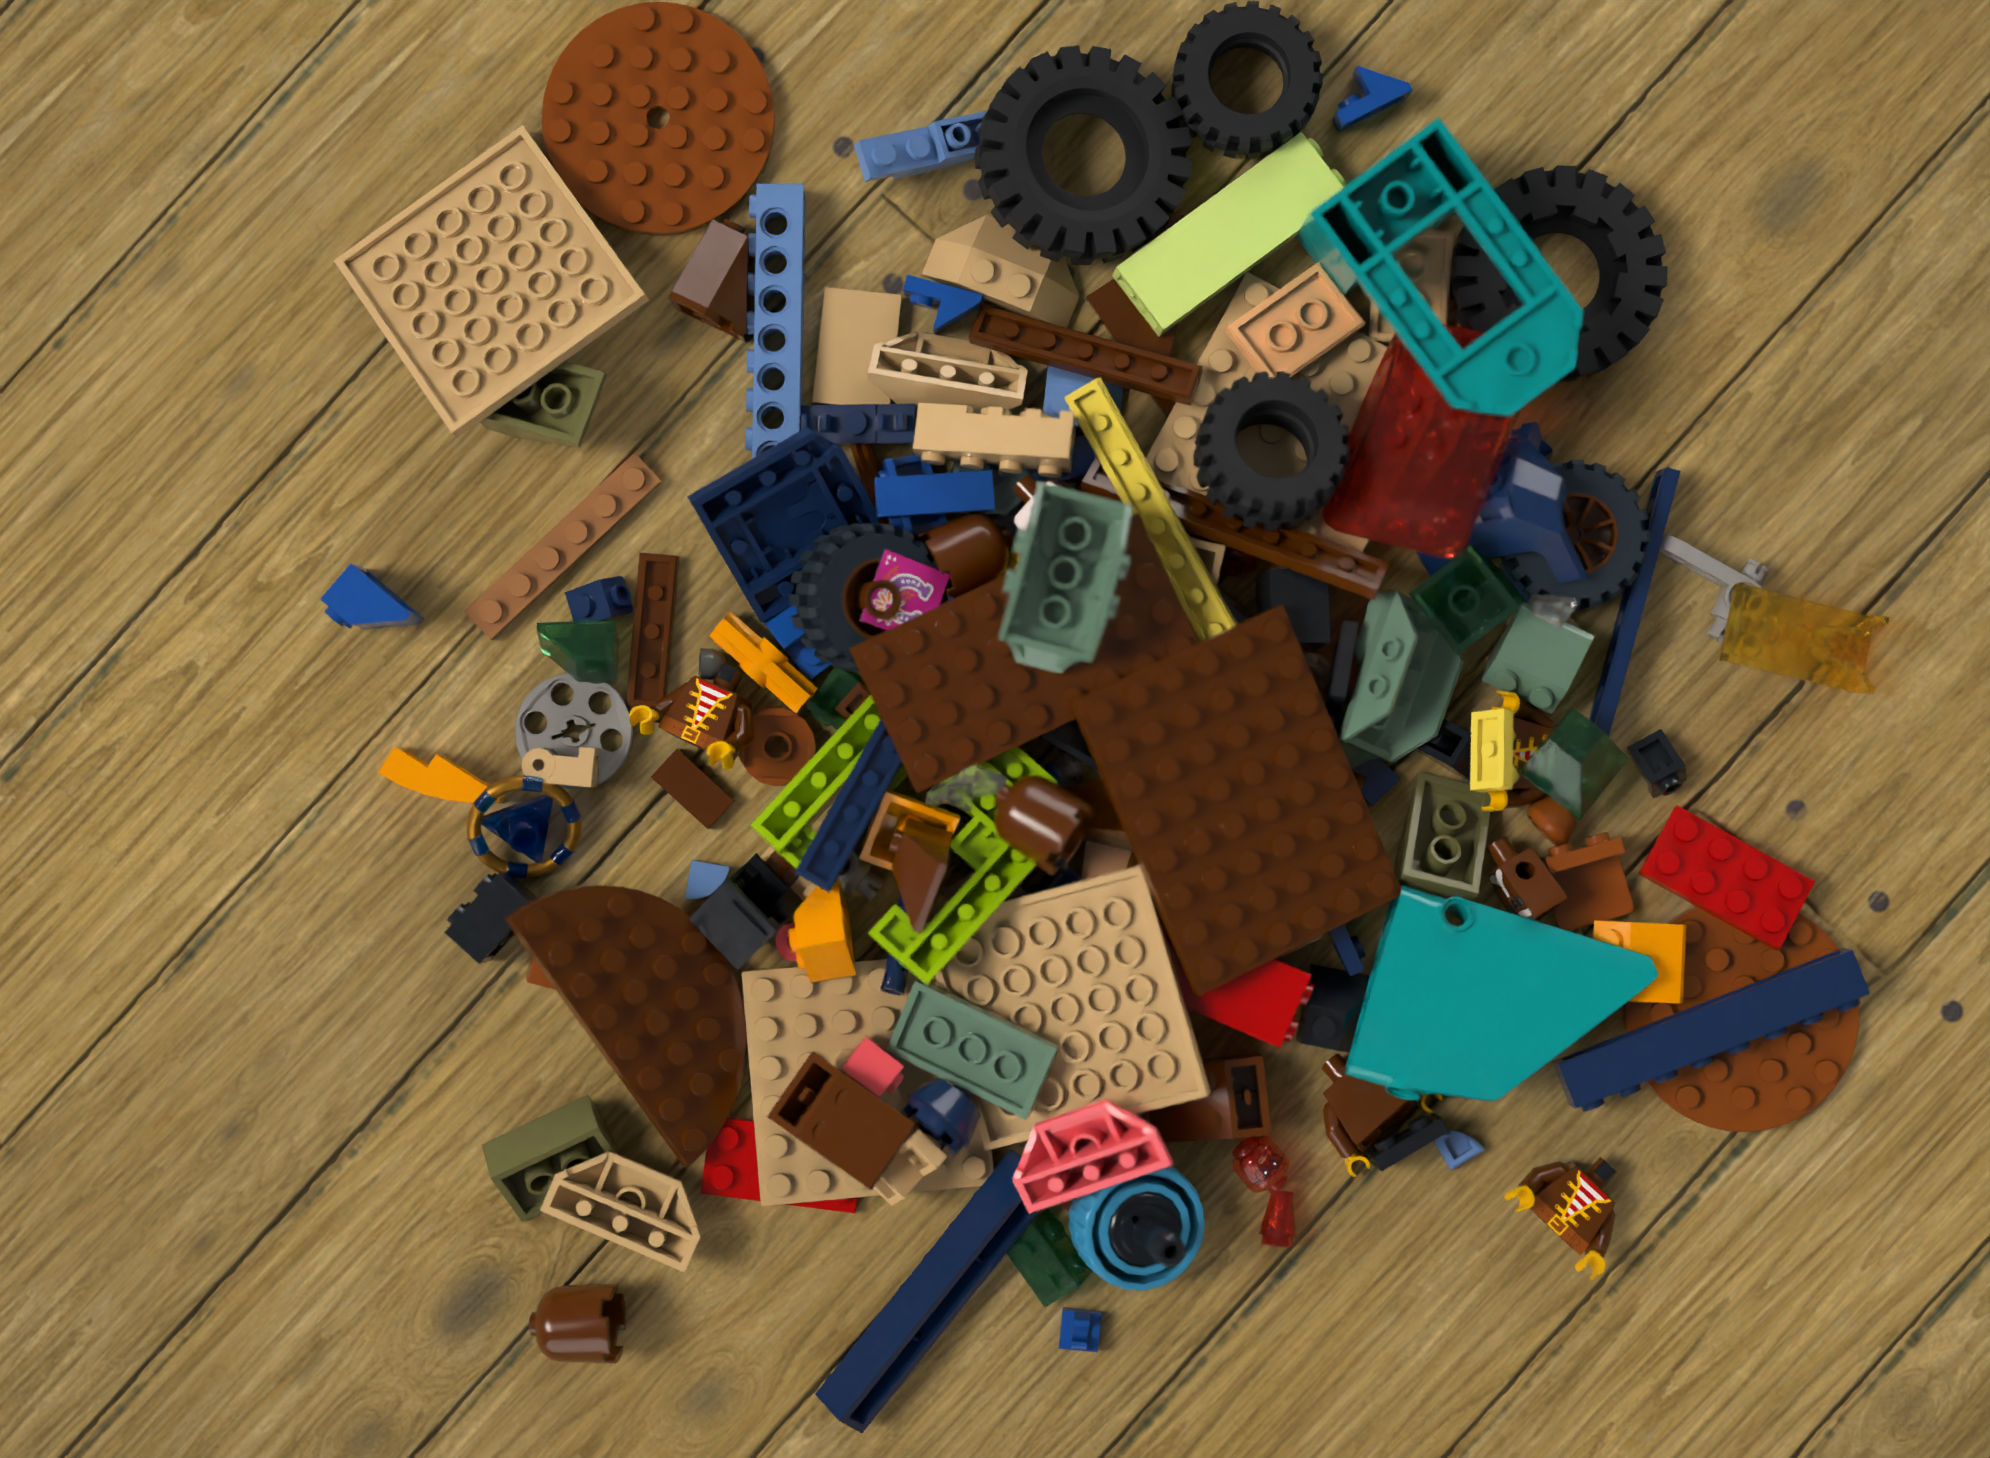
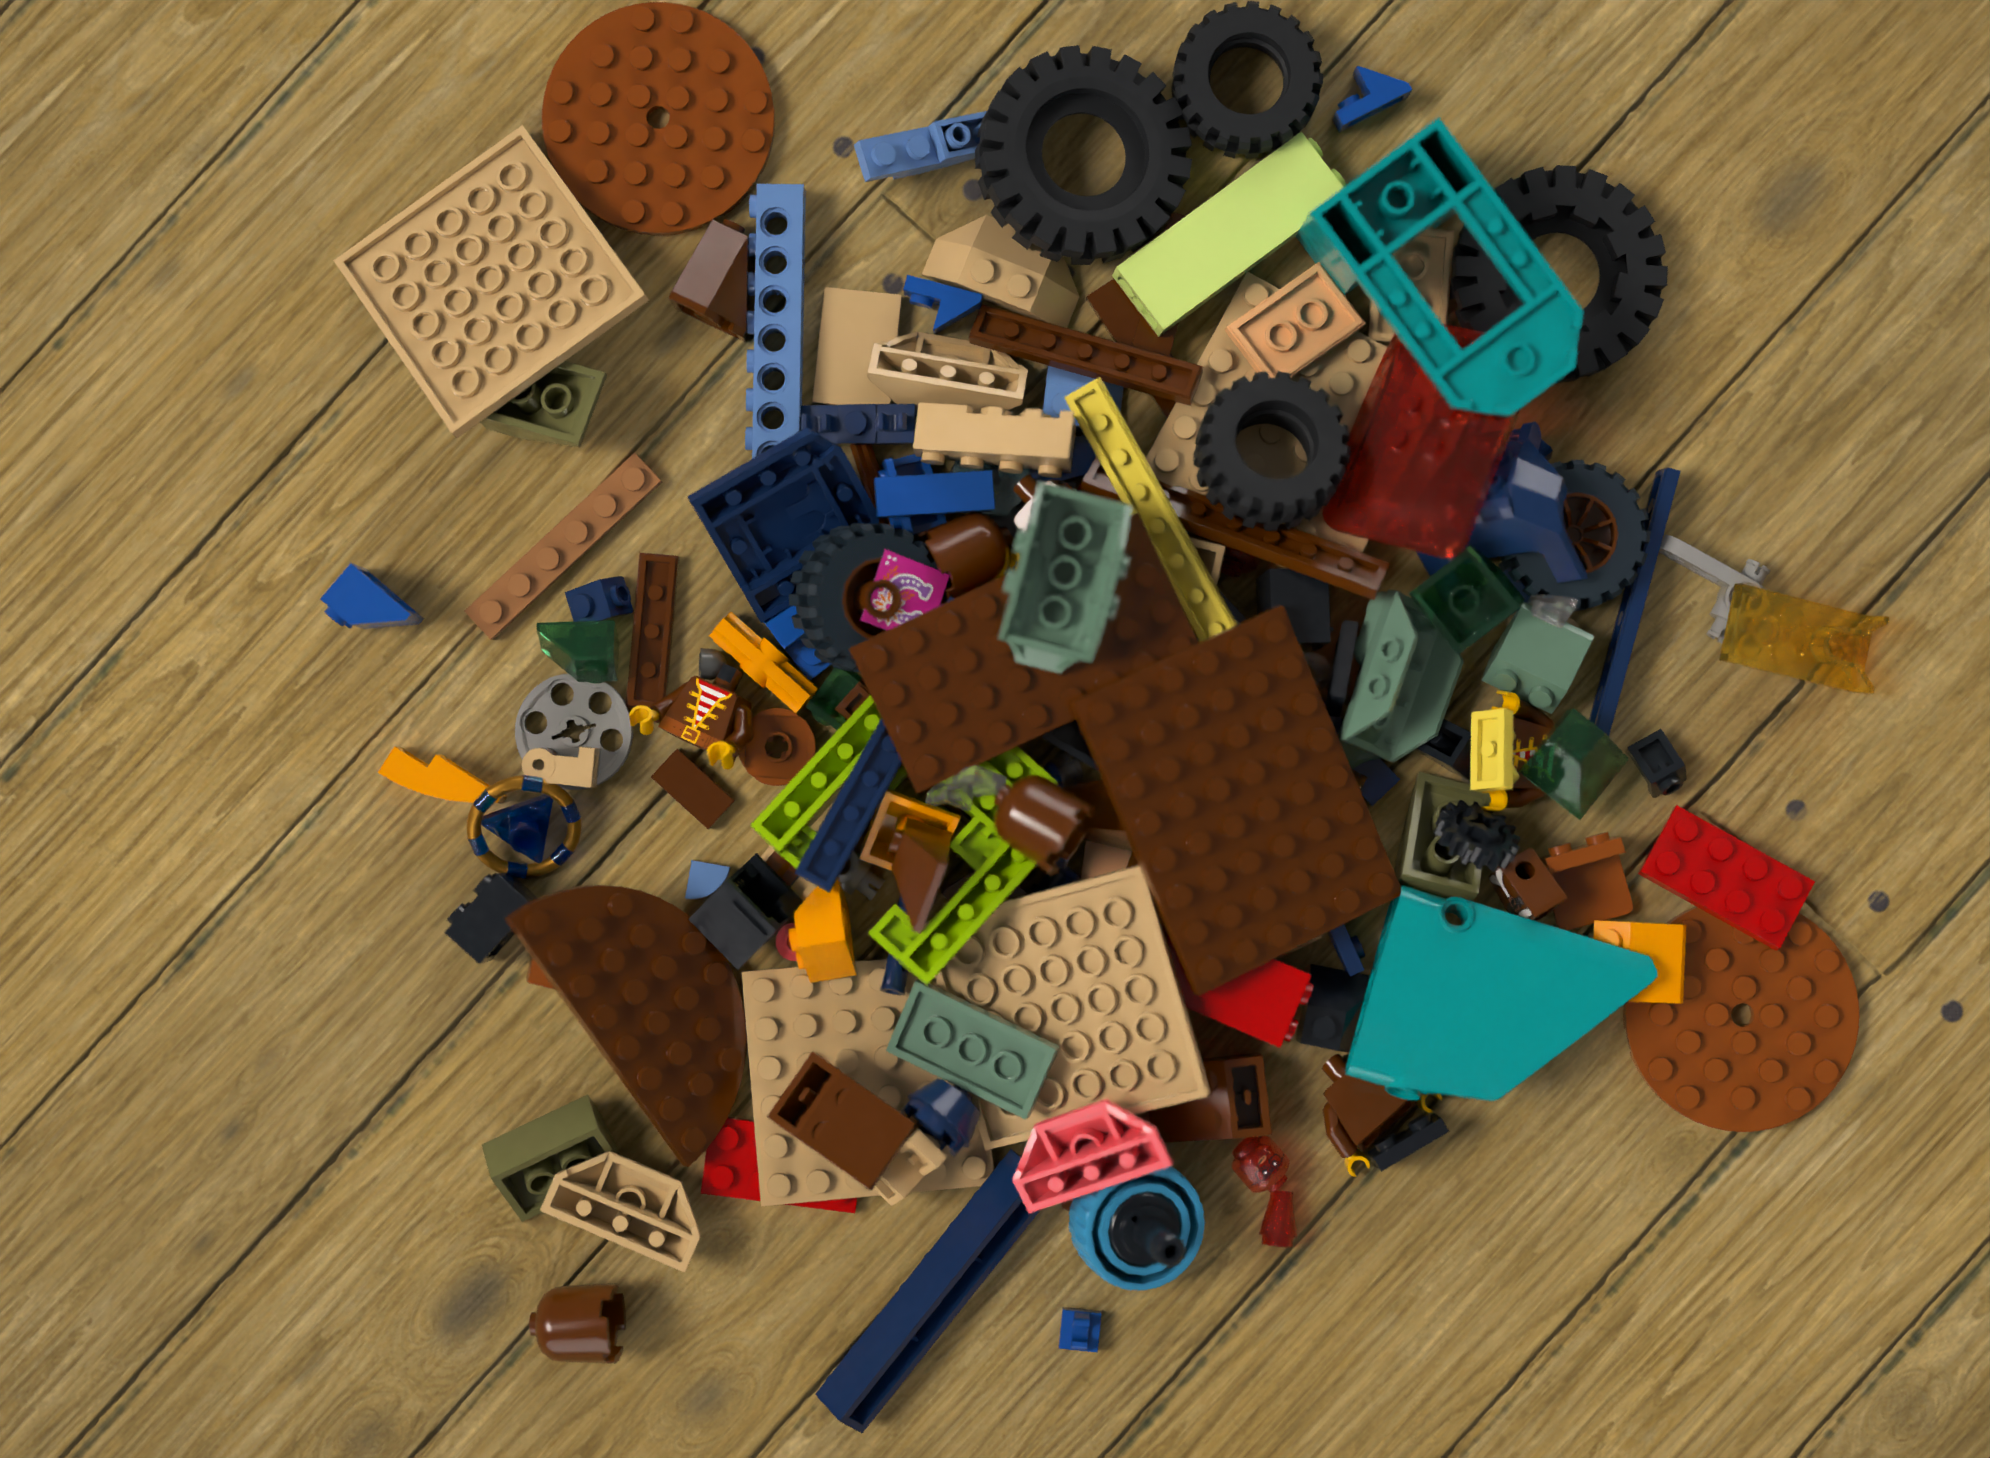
coral brick [842,1035,905,1098] -> none
clear green bracket [1006,1209,1092,1307] -> none
medium blue tile [1433,1130,1484,1170] -> none
torso [1504,1157,1617,1280] -> none
dark orange cone [1527,796,1578,846] -> none
dark blue brick [1552,948,1870,1111] -> none
none -> black gear [1434,800,1521,871]

